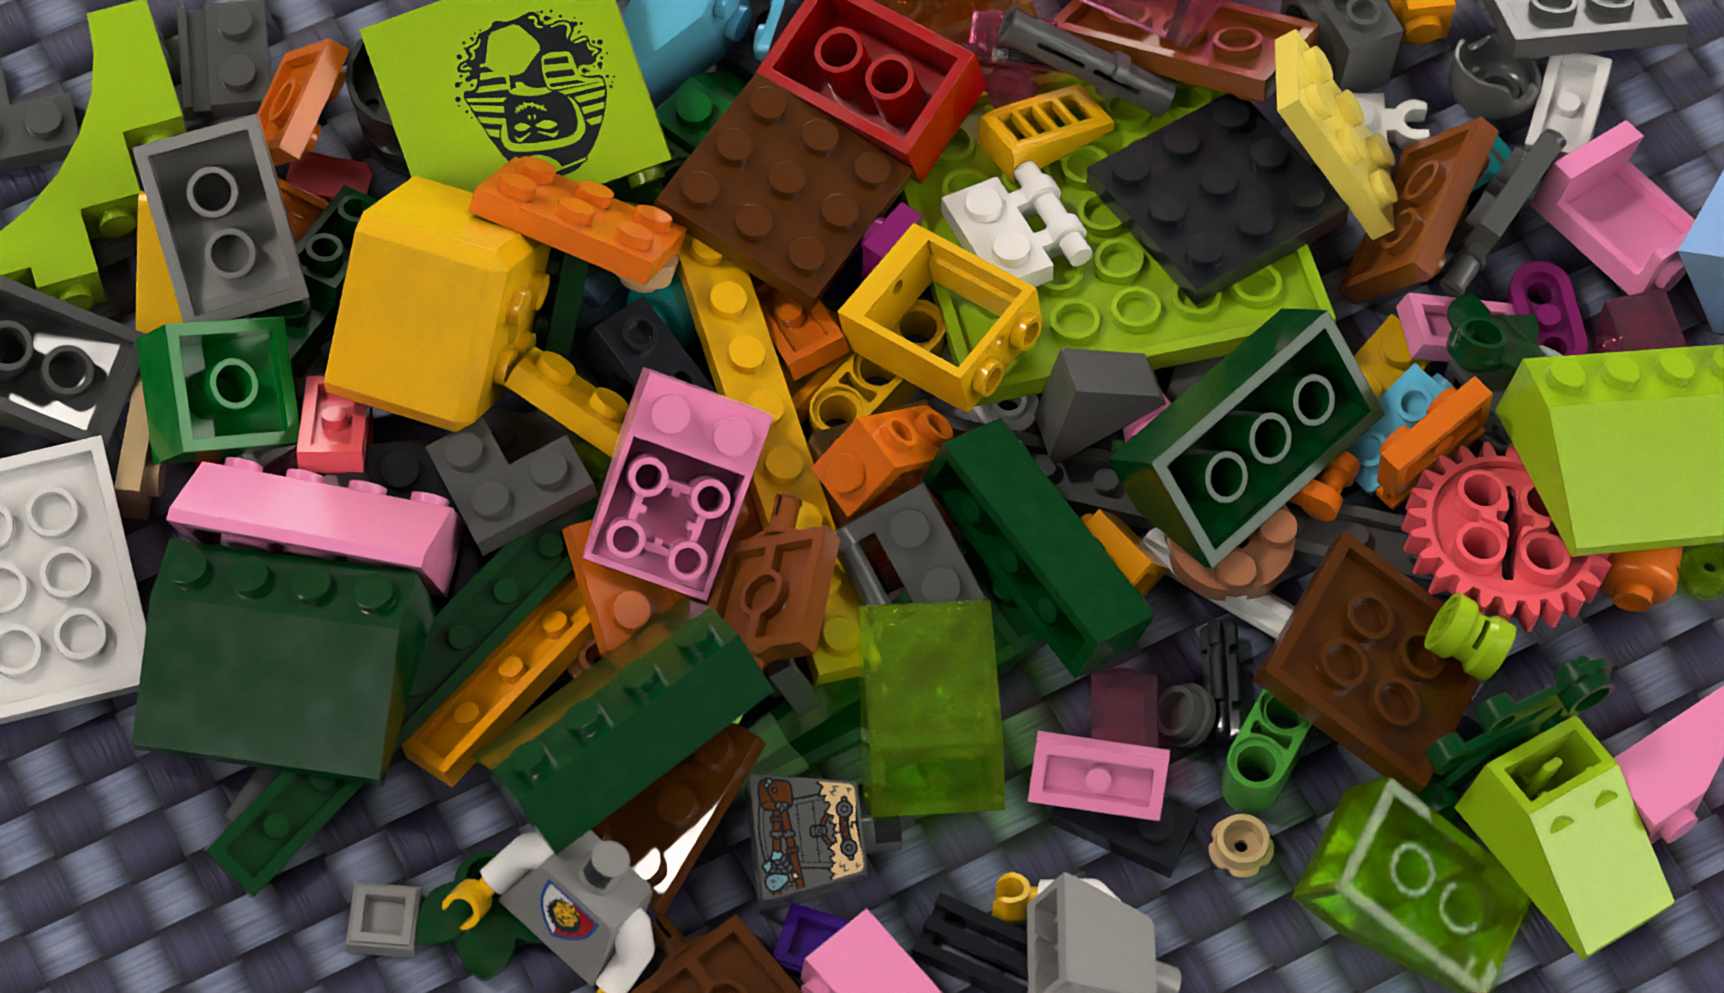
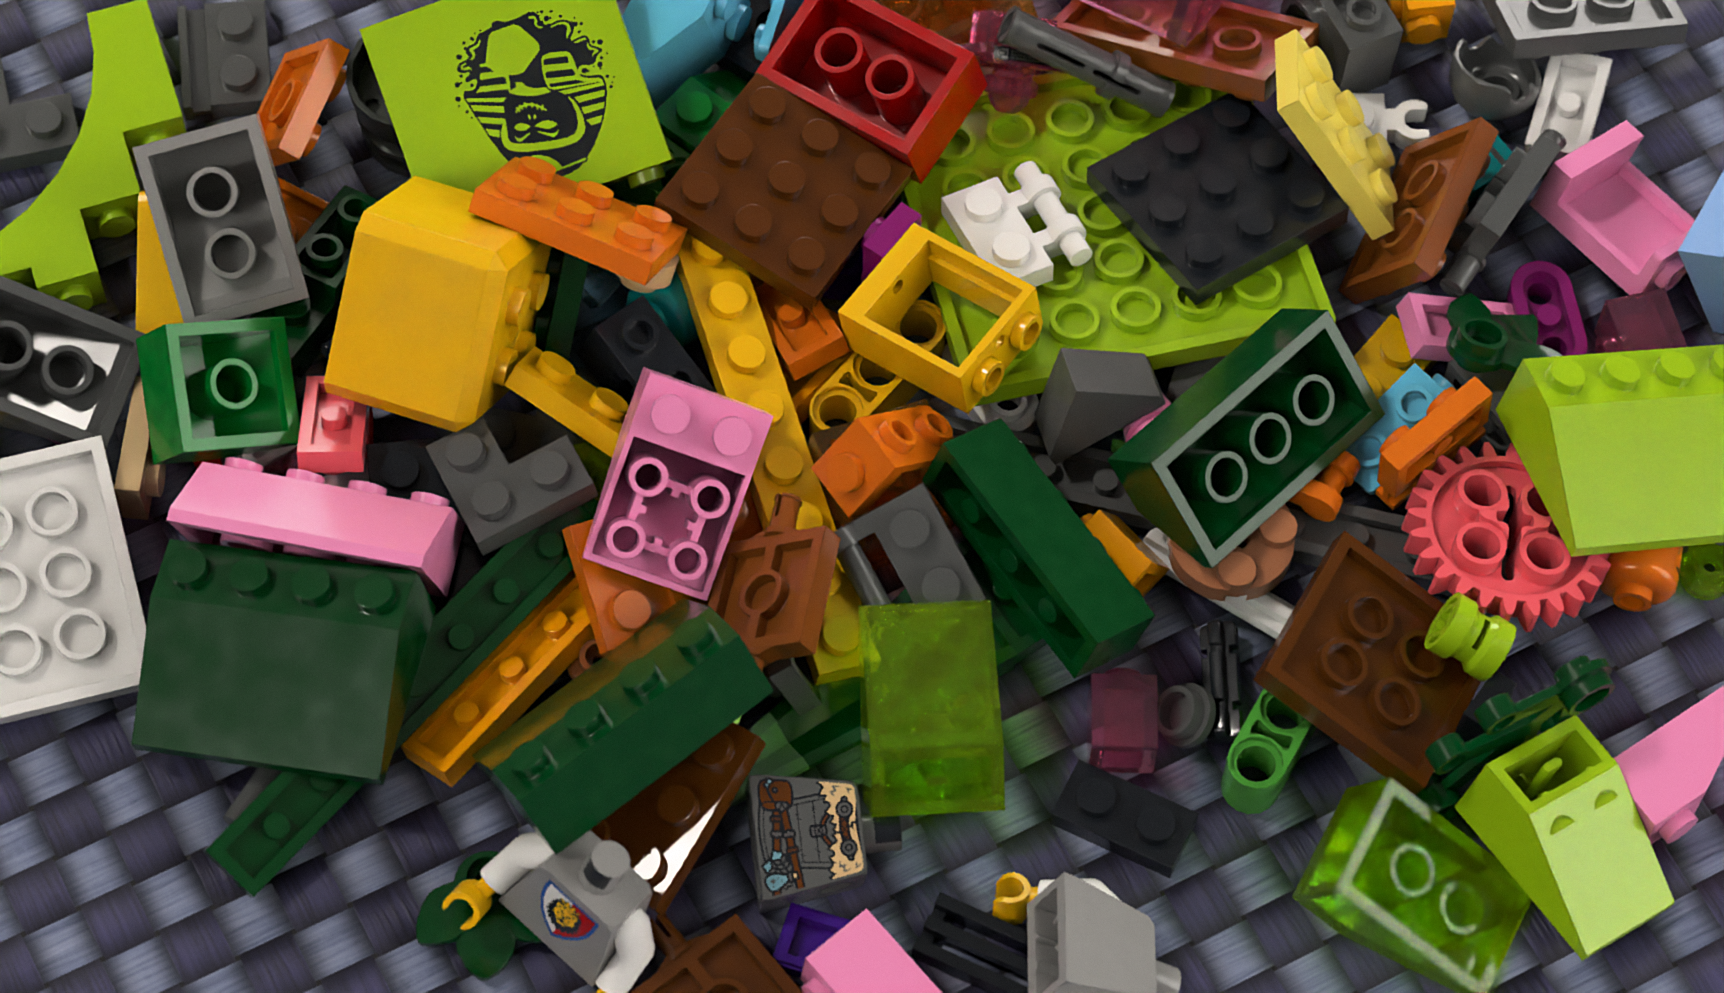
coral piece [286,152,373,200] -> none
light grey tile [346,882,423,958] -> none
yellow slope [978,83,1115,183] -> none
bright pink plate [1028,731,1170,821] -> none
tan plate [1208,814,1274,878] -> none

